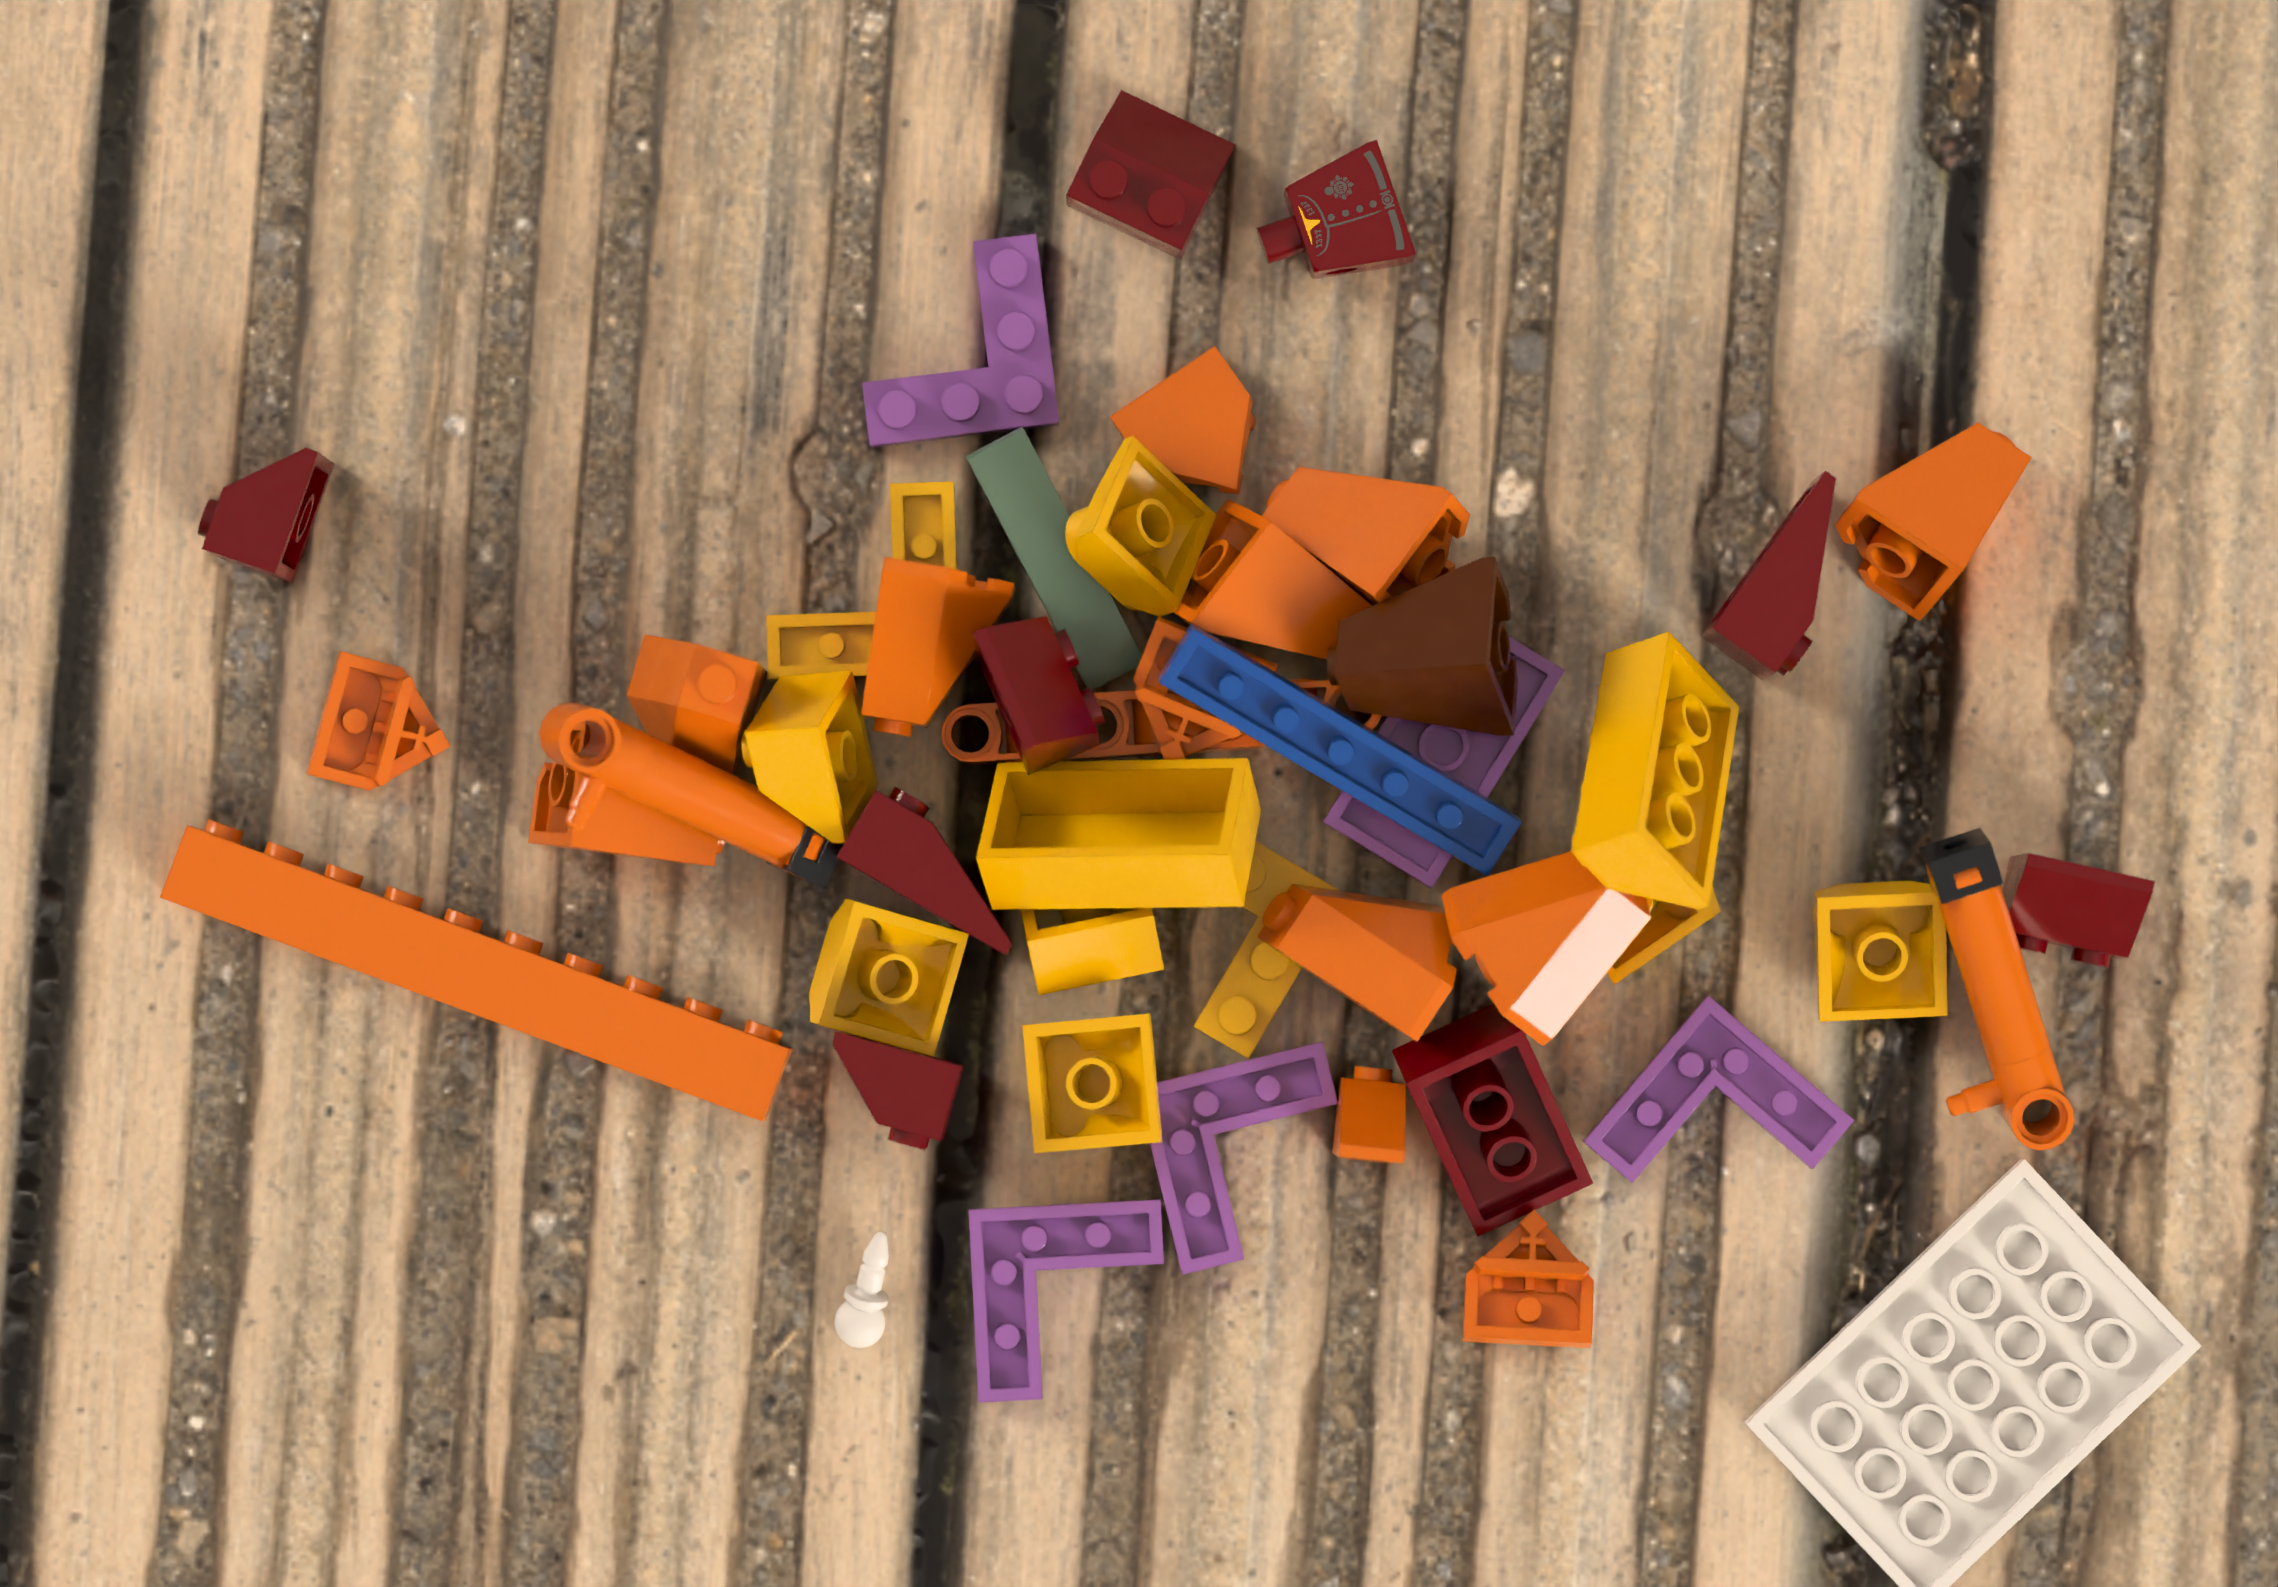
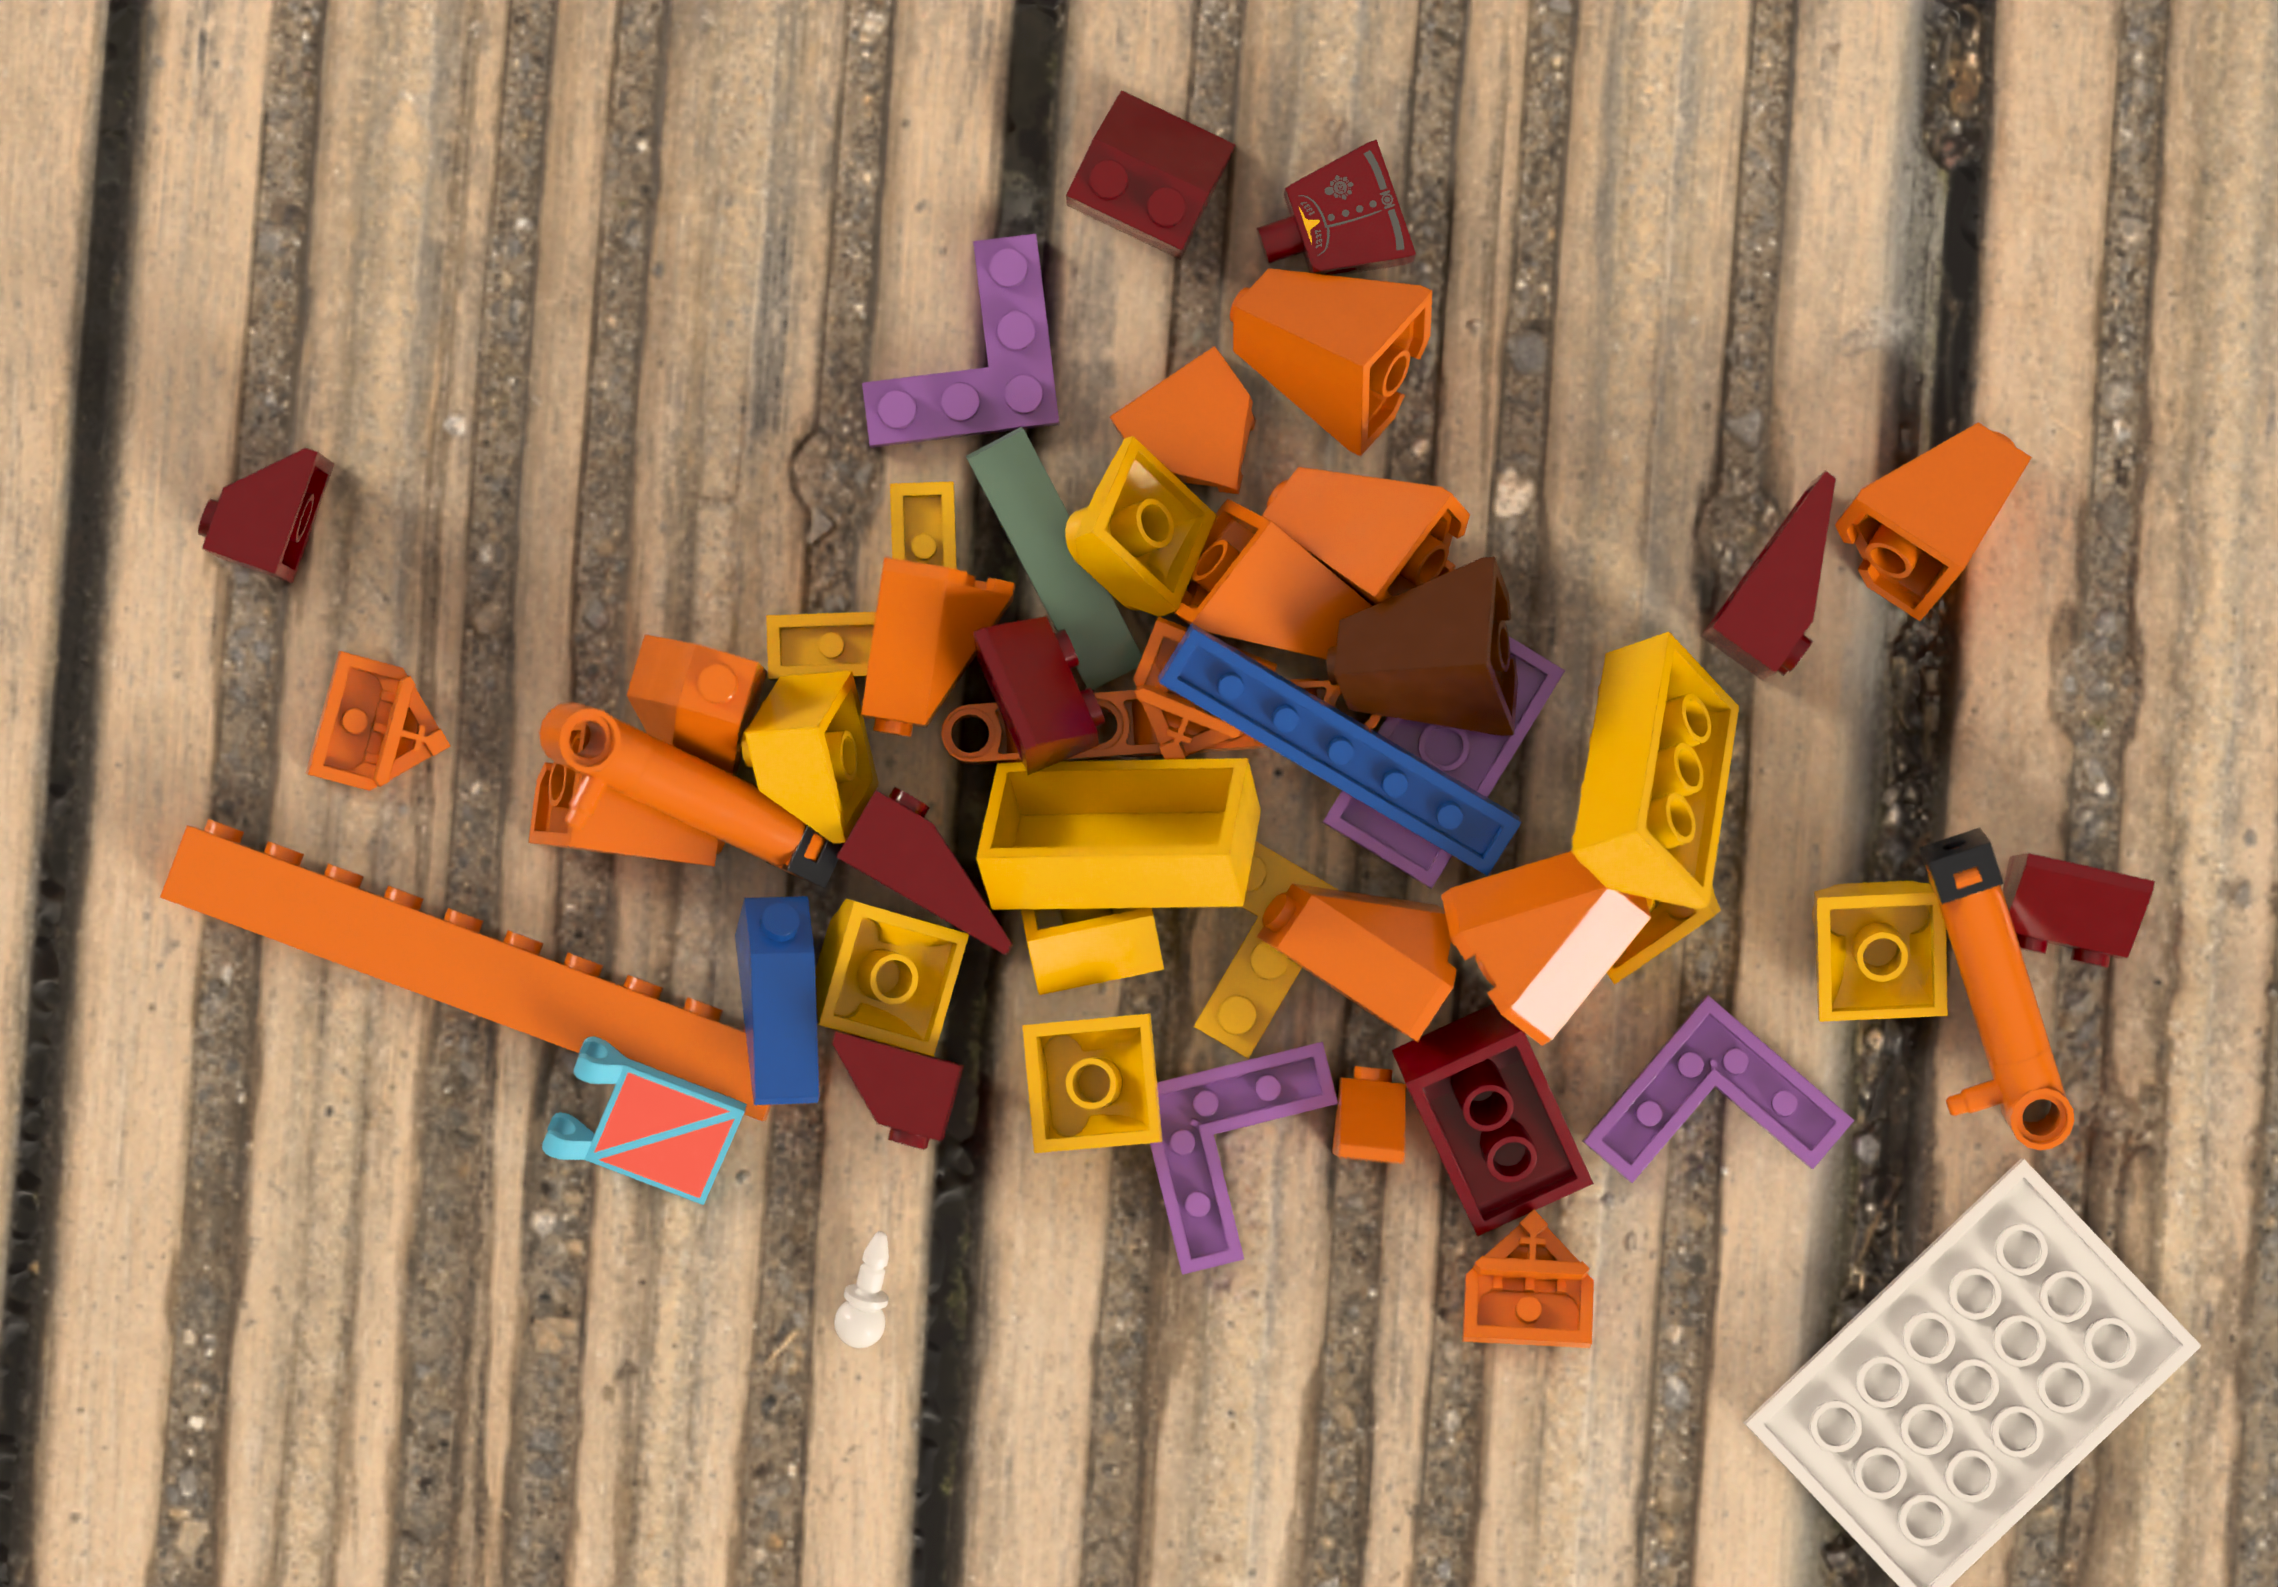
medium lavender plate [969,1199,1164,1403] -> none
none -> flag [542,1036,747,1205]
none -> blue slope [735,896,819,1105]
none -> orange slope [1230,268,1432,457]

